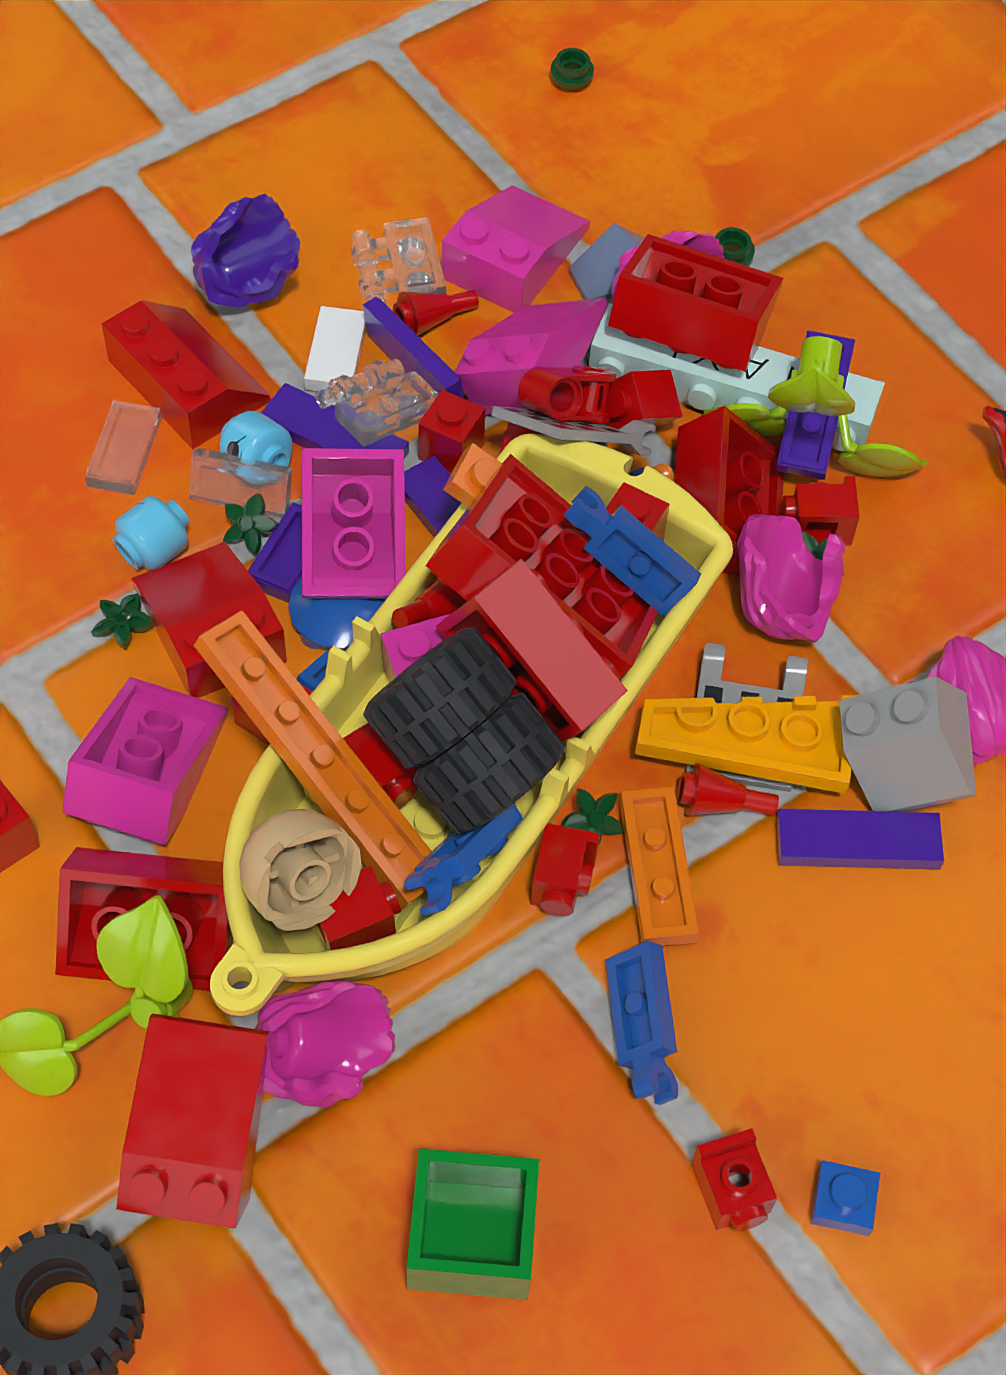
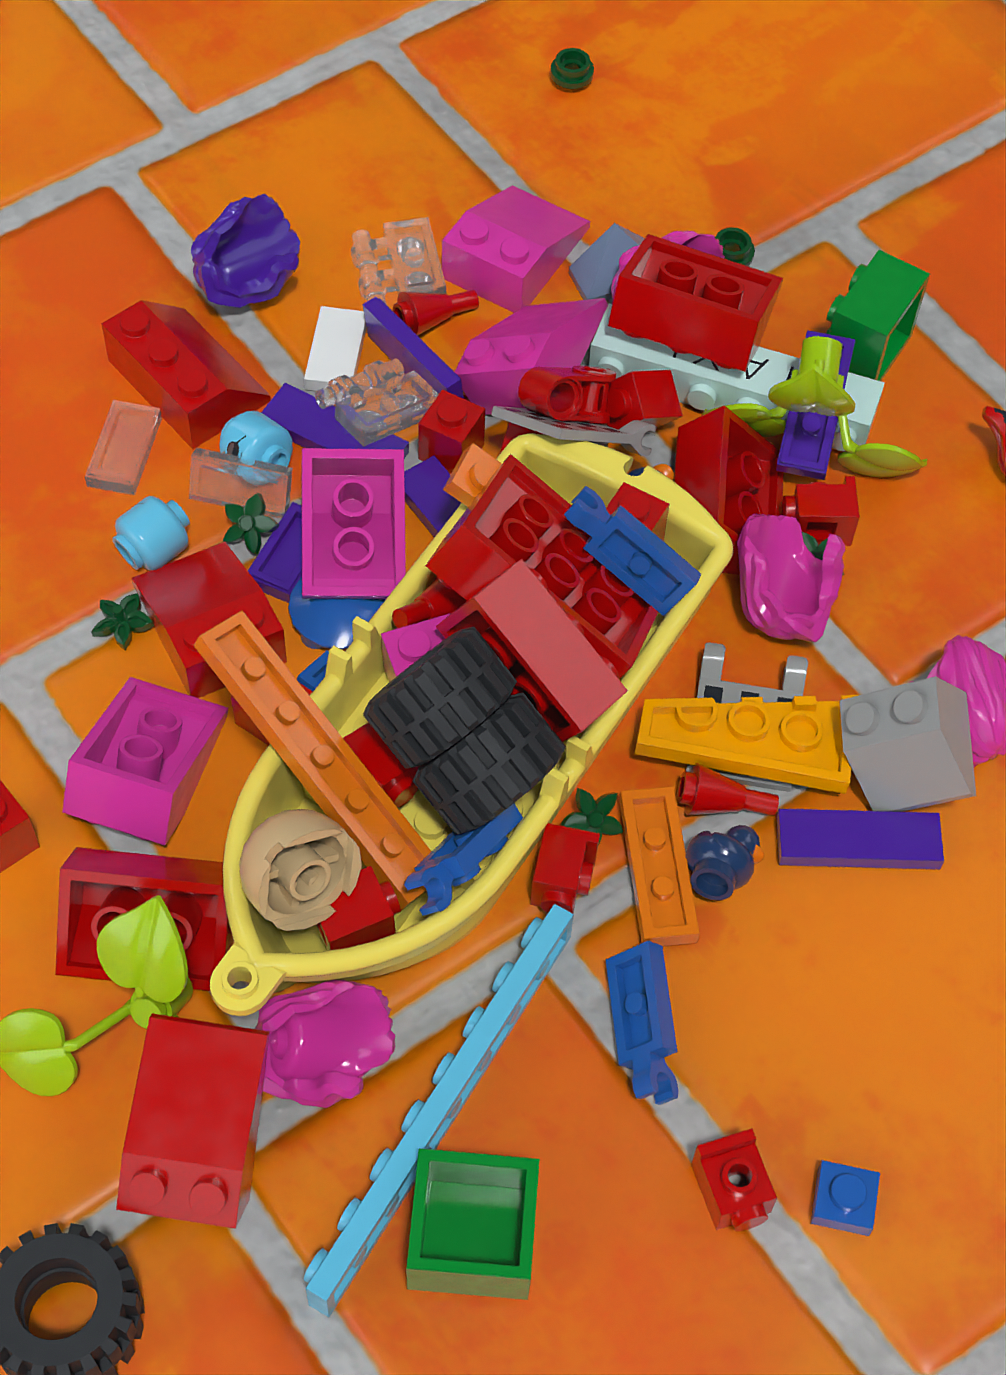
none -> medium azure plate [304,904,574,1318]
none -> dark blue animal [686,825,764,900]
none -> green piece [825,250,930,381]

